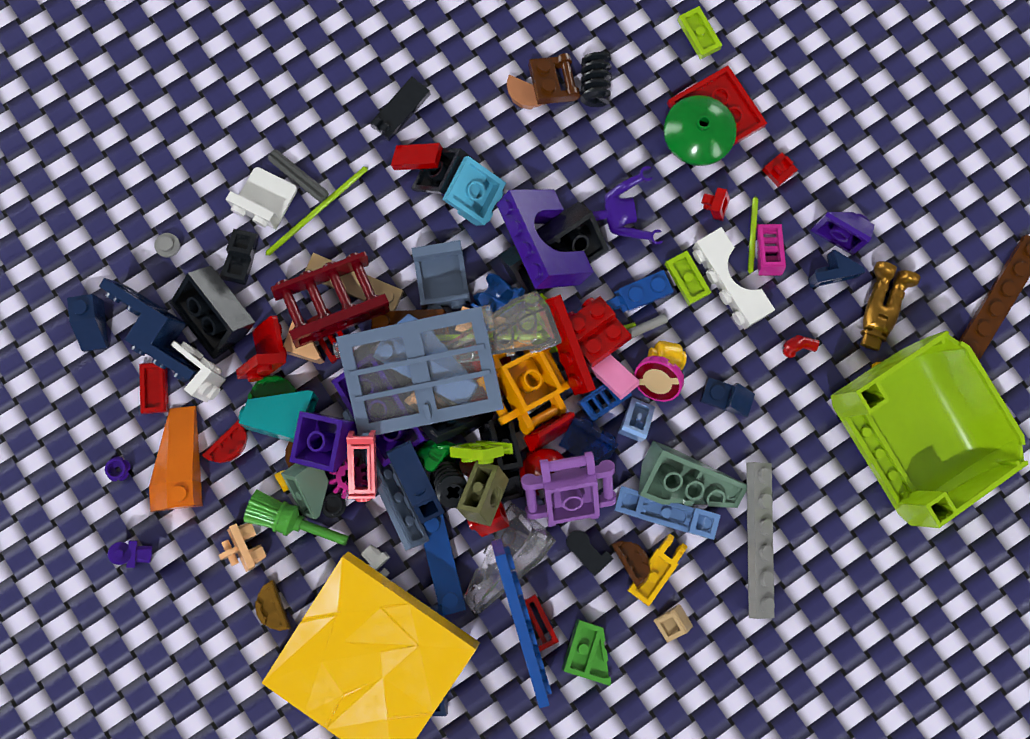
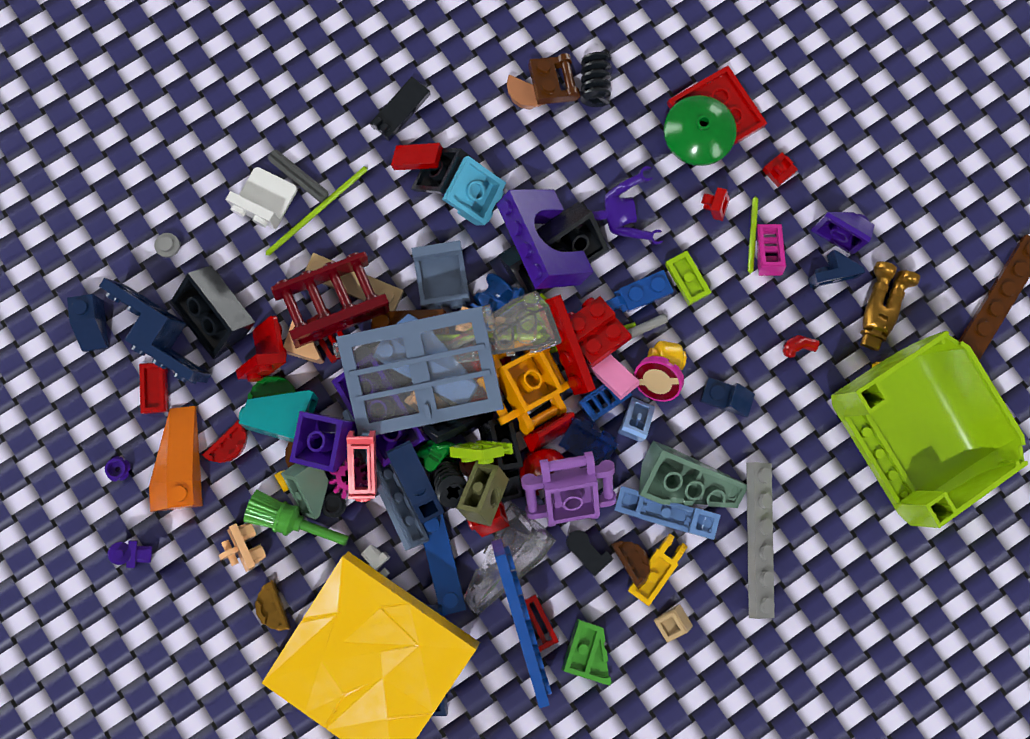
white bracket [171,341,226,403] -> none
black slope [220,229,258,285] -> none
lime plate [677,6,722,60] -> none
white arch [692,227,775,330] -> none

